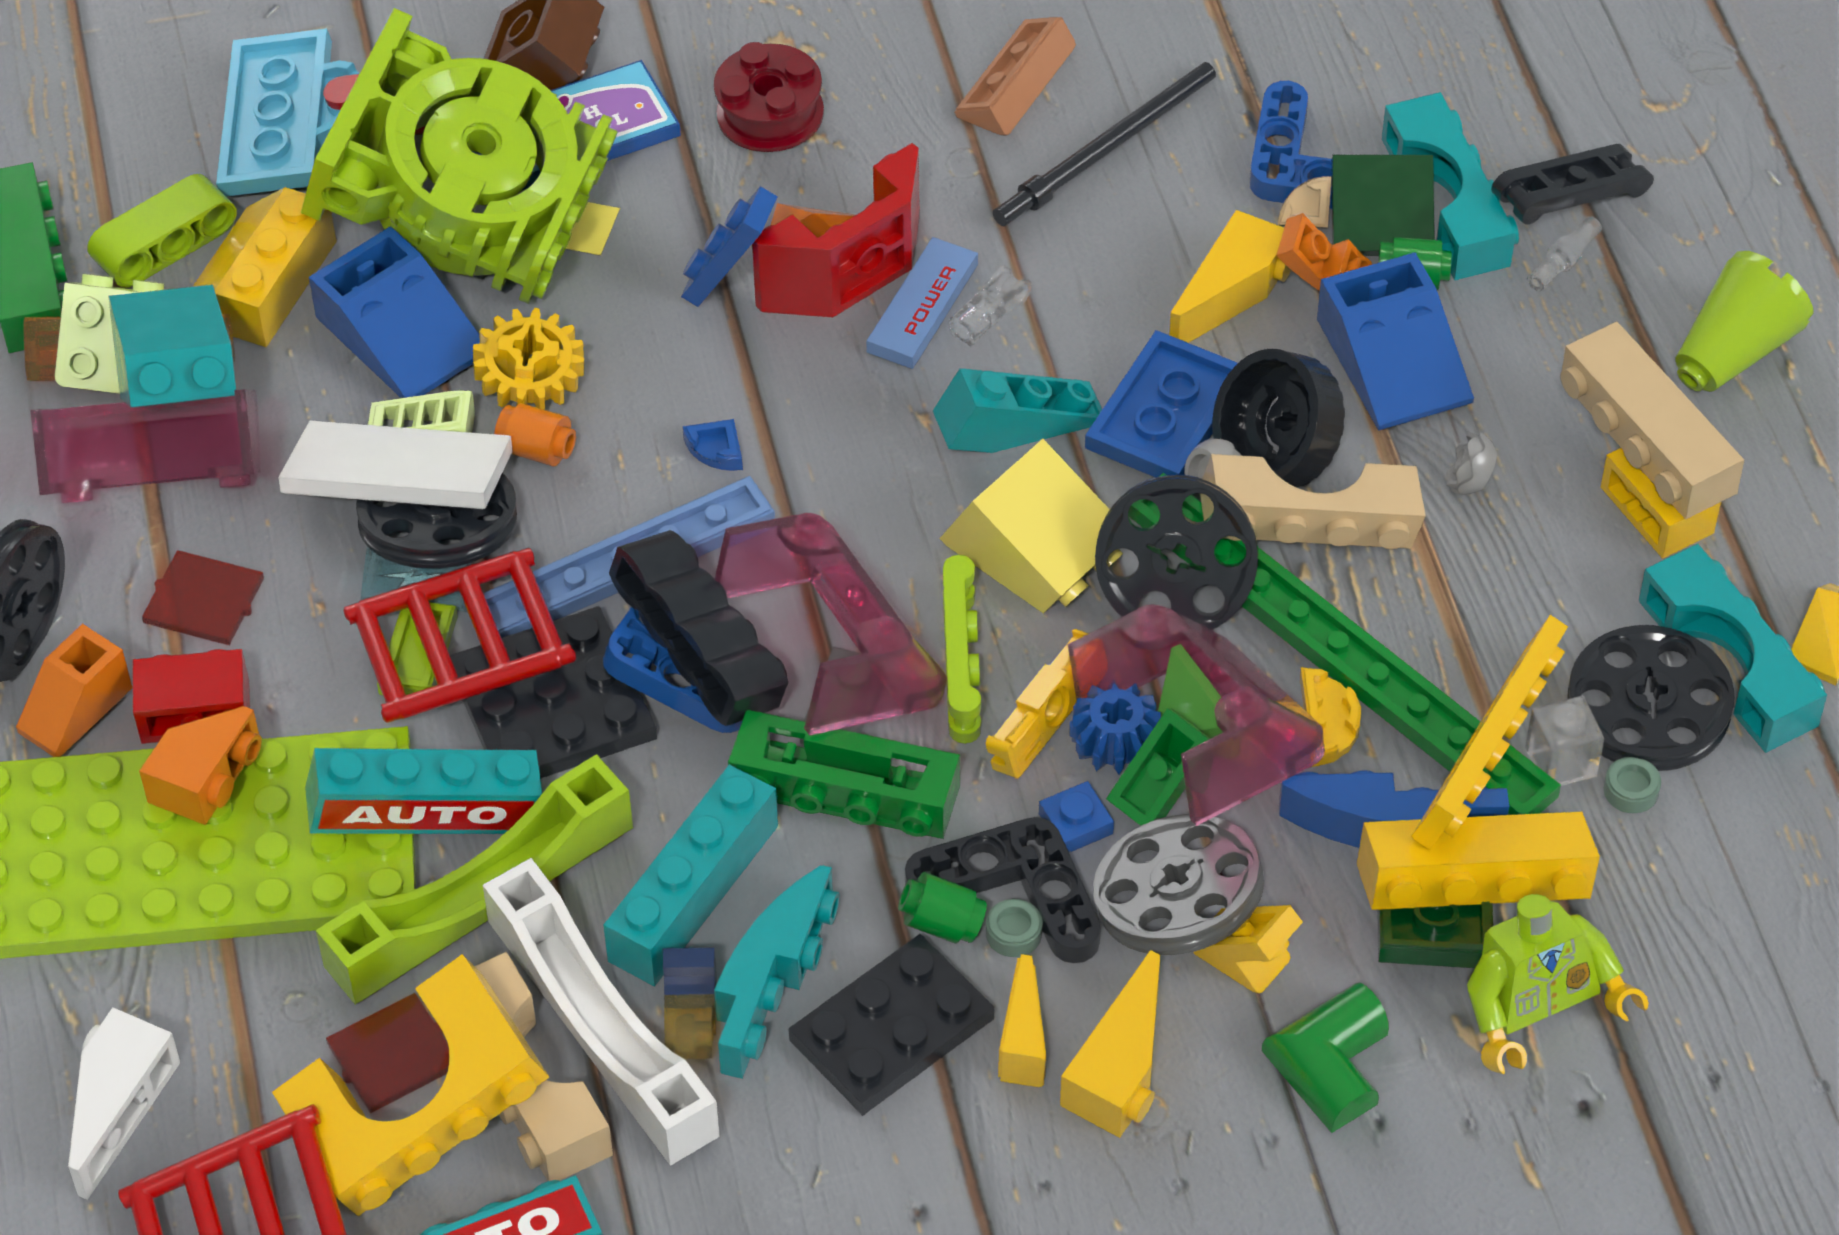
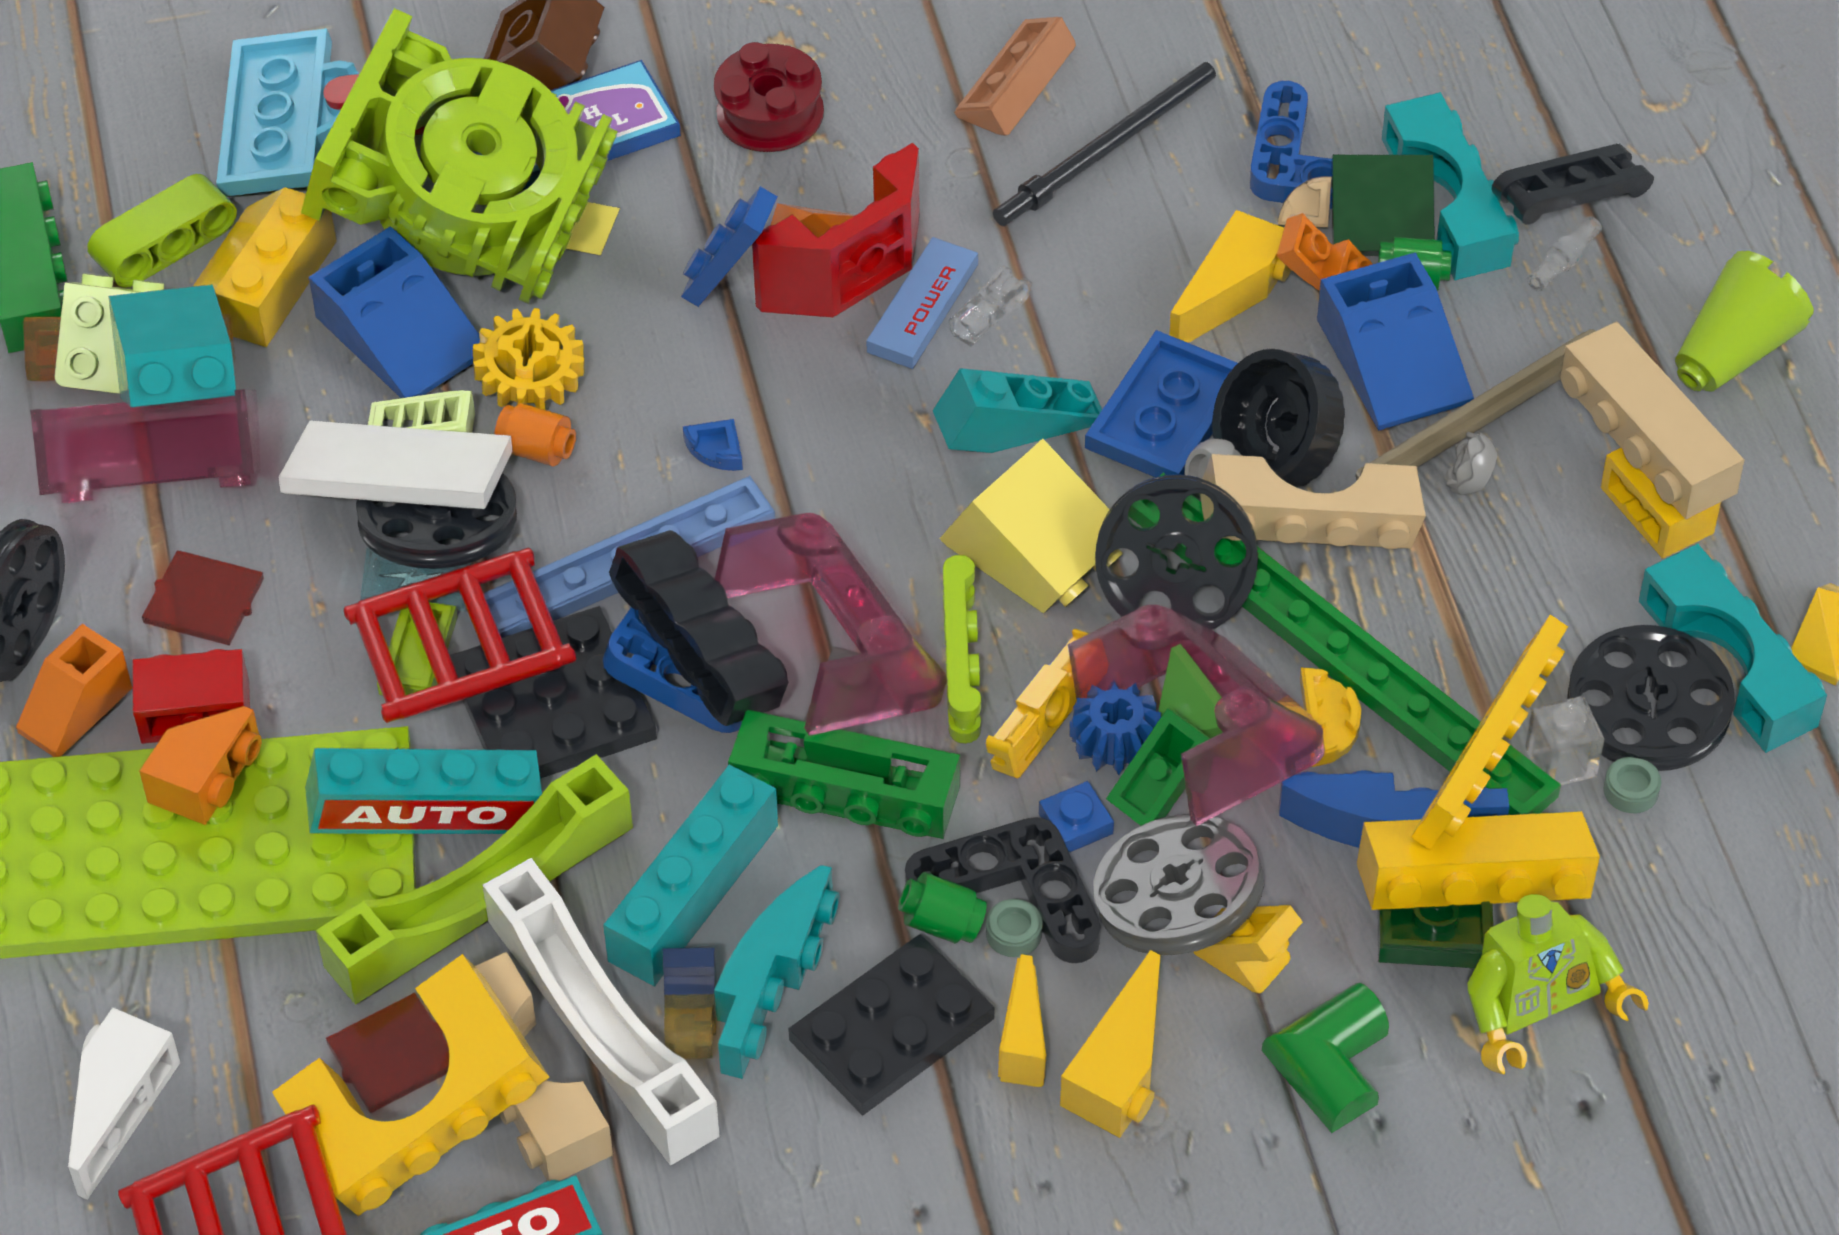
none -> dark tan axle [1355,329,1596,480]

